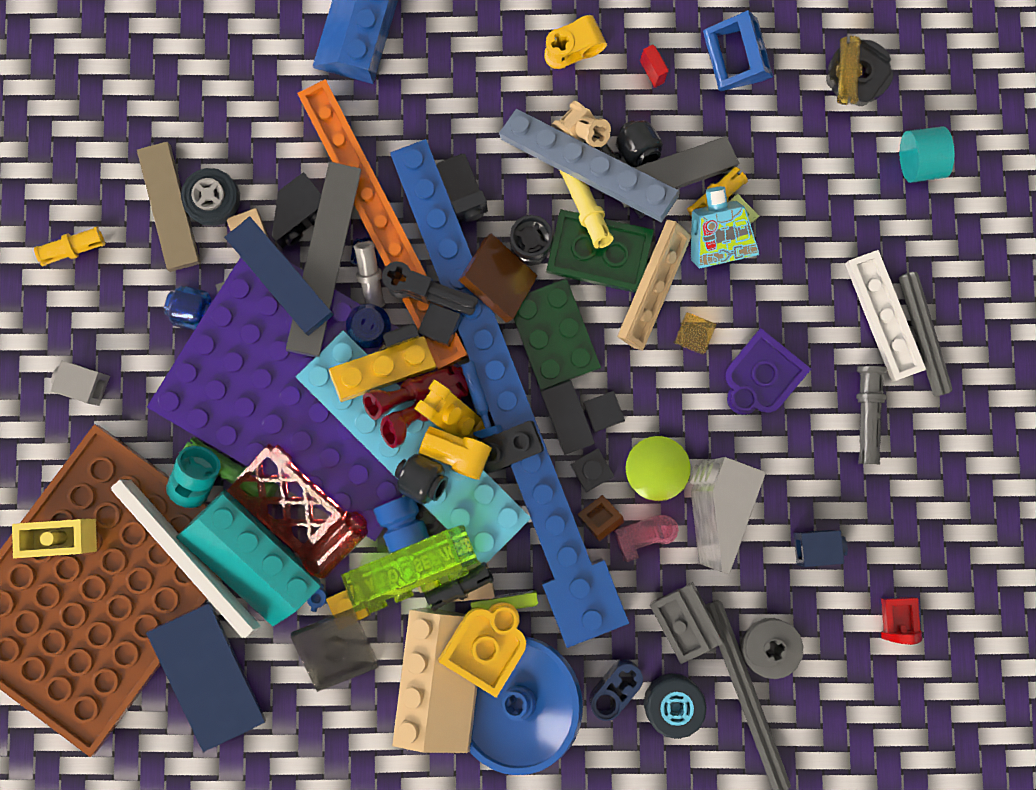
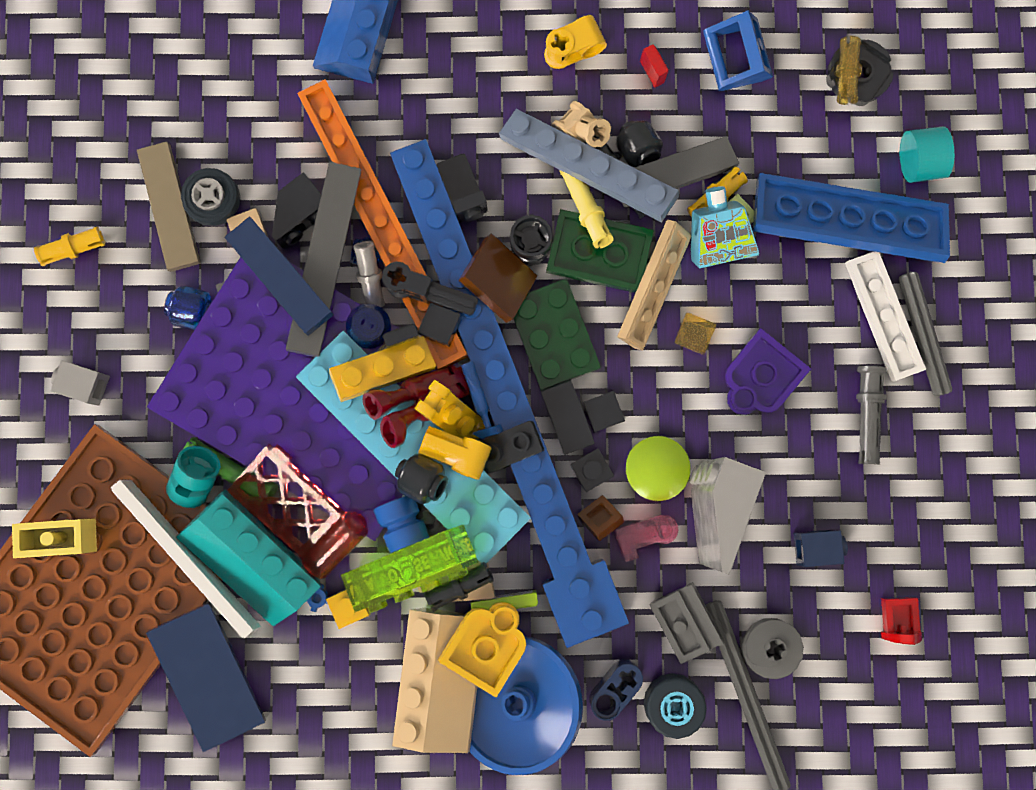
clear smoke plate [291,608,379,692] -> none
none -> blue plate [753,173,950,263]

